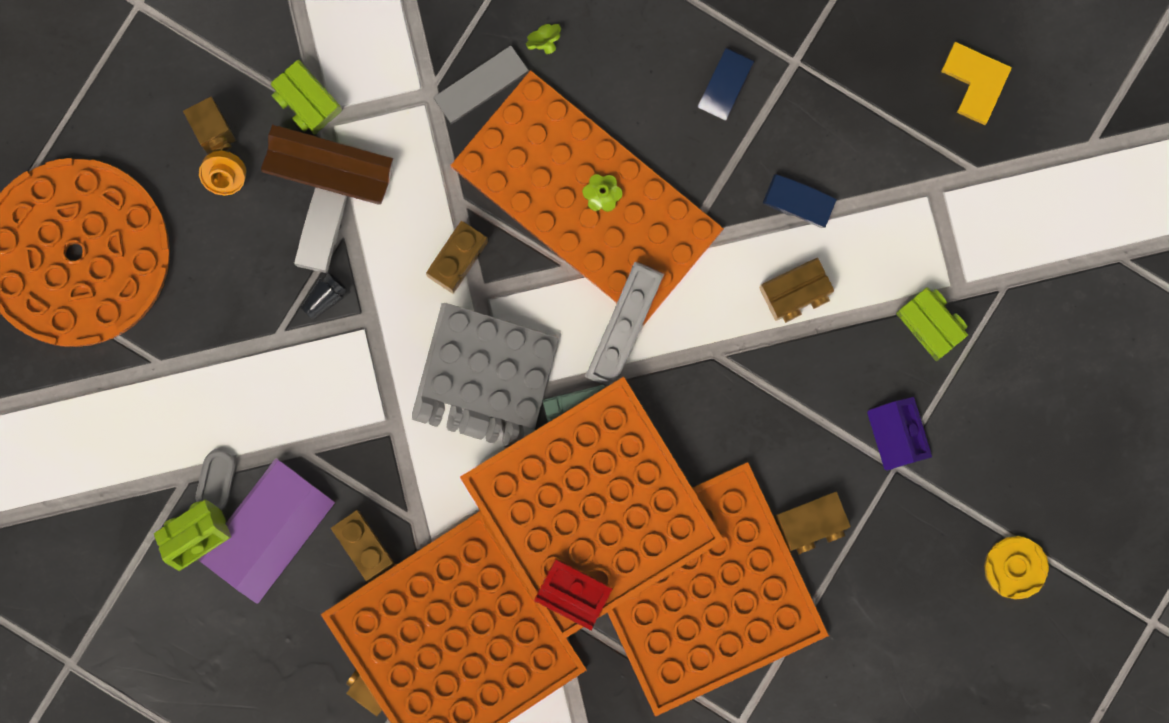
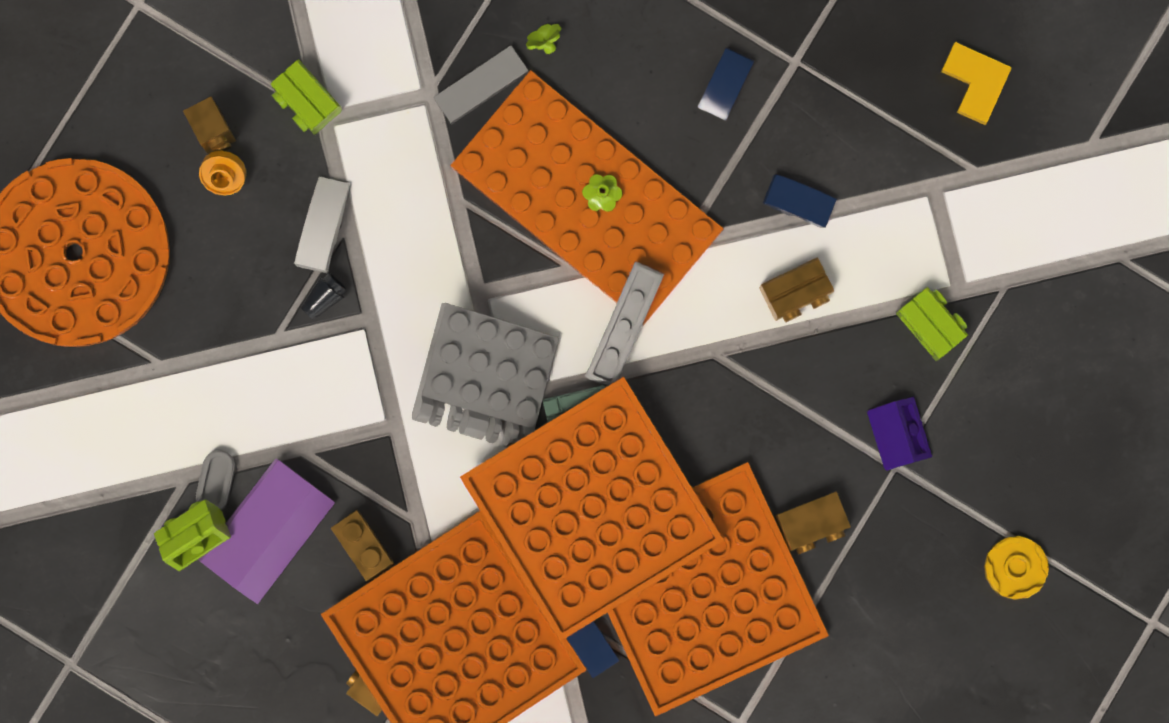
reddish brown panel [261,125,394,205] -> none
pearl gold brick [426,221,488,294] -> none
red plate [534,558,613,630] -> none
none -> dark blue slope [567,621,619,678]

